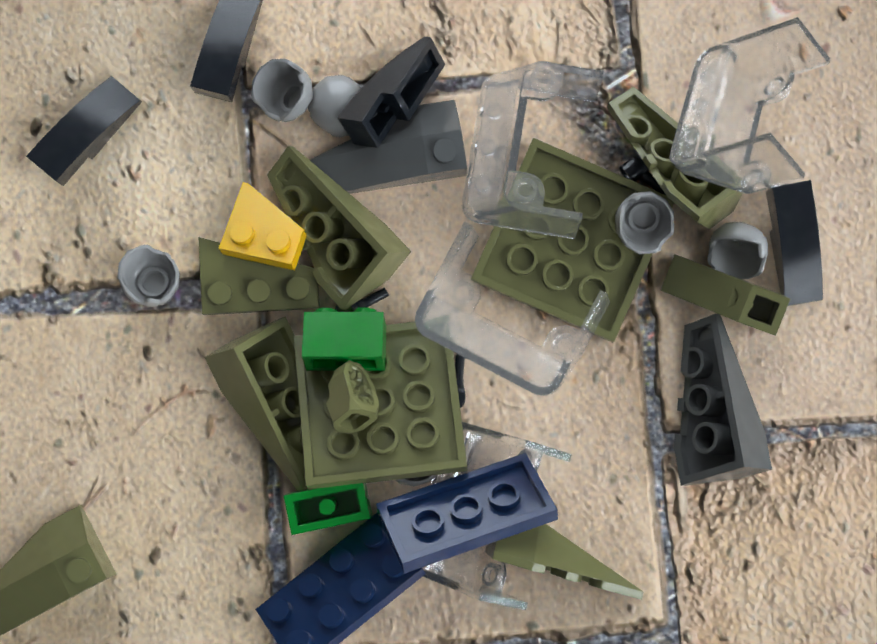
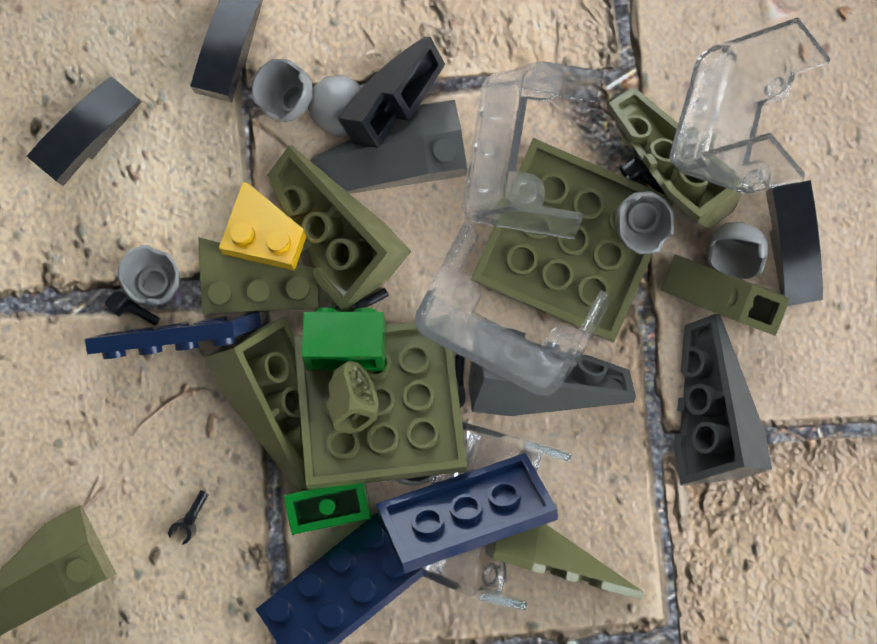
none -> dark blue wing [85,312,262,359]
none -> black hand [105,291,160,326]
none -> black hand [168,490,209,545]
none -> dark grey wedge [468,324,636,416]

